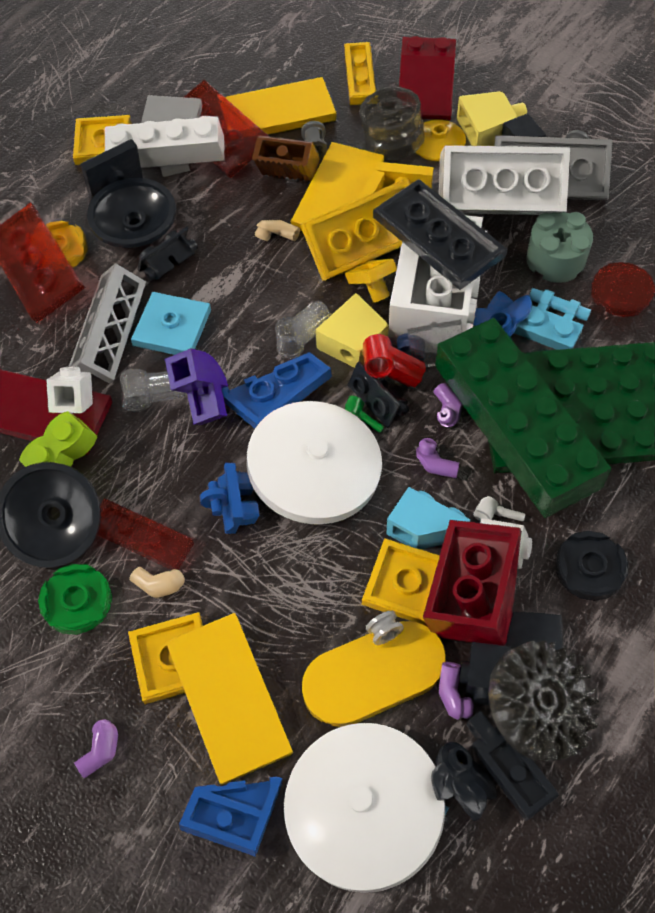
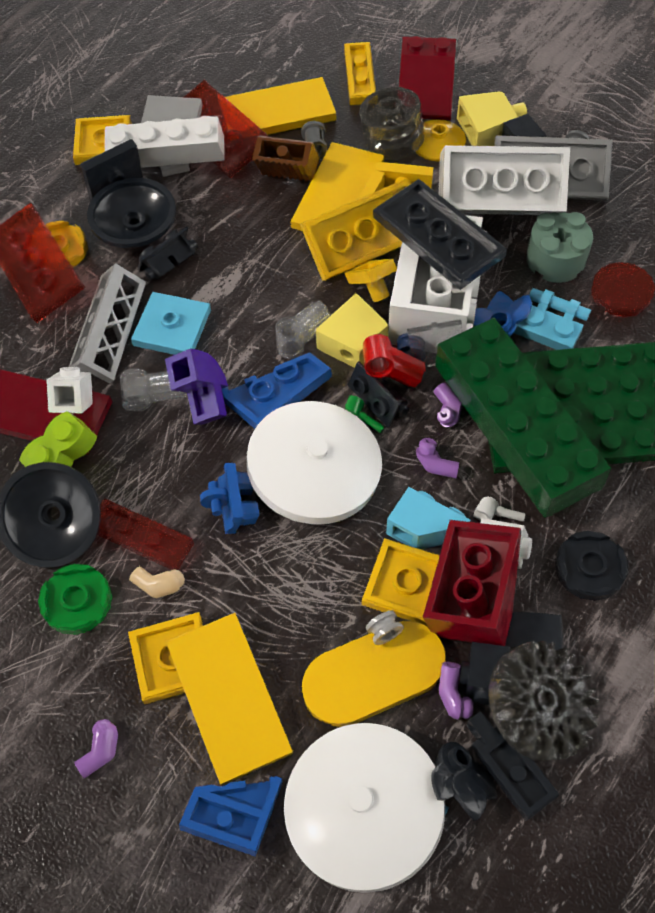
tan arm [255,220,300,241] -> none

